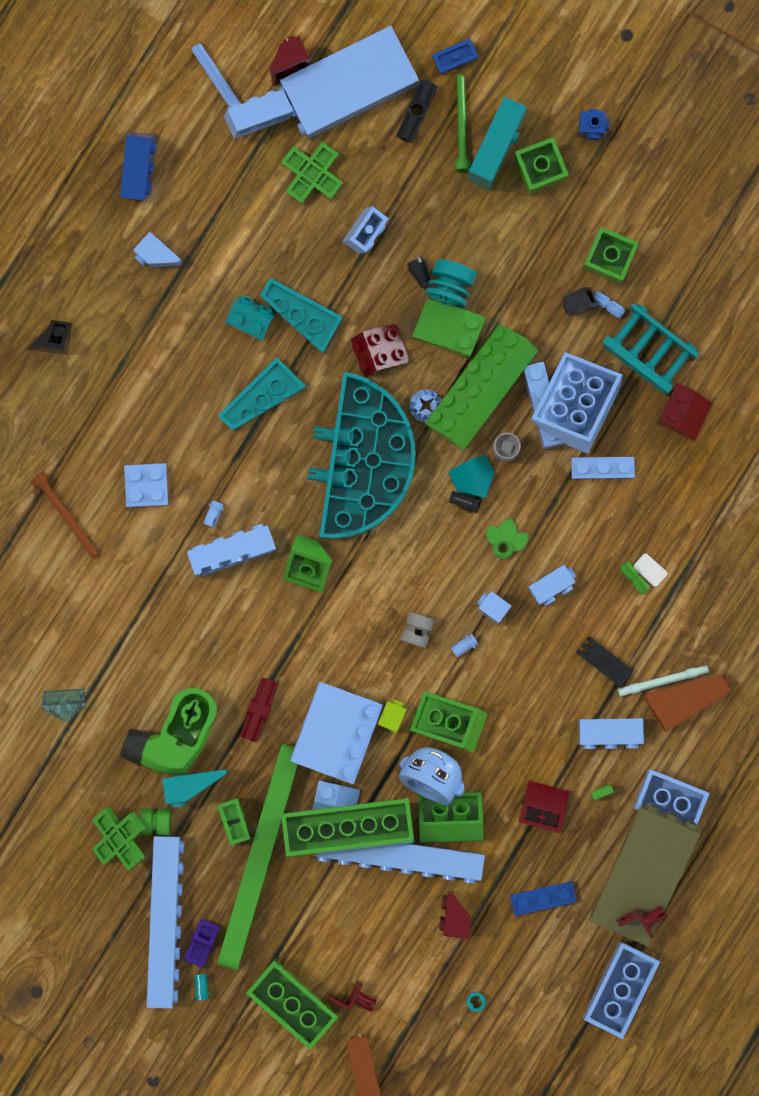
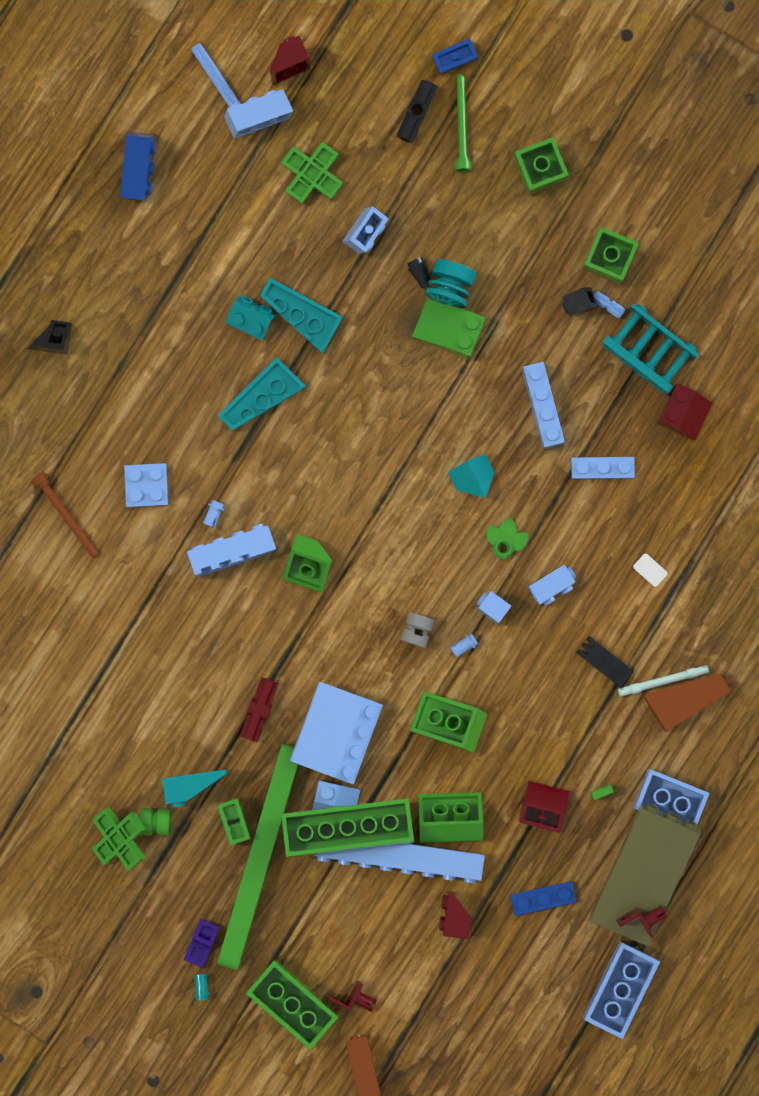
clear light blue slope [42,689,85,722] -> none
bright green piece [120,688,217,775] -> none
light blue slope [133,232,182,268] -> none
light blue brick [147,836,185,1009] -> none
light blue brick [279,26,419,140] -> none
teal brick [307,372,416,540] -> none
dark red bracket [350,324,409,378] -> none
lime brick [378,699,407,733] -> none
light blue piece [399,747,464,806] -> none
light blue gear [410,389,442,422] -> none
bright green brick [425,324,538,451] -> none
black cone [449,491,482,514] -> none
teal bush [466,992,486,1012] -> none
teal brick [468,97,527,190] -> none
light grey wheel [492,432,521,463] -> none
light blue slope [531,352,623,454] -> none
blue brick [578,109,609,140] -> none
light blue brick [578,718,644,749] -> none
bright green piece [620,562,650,594] -> none

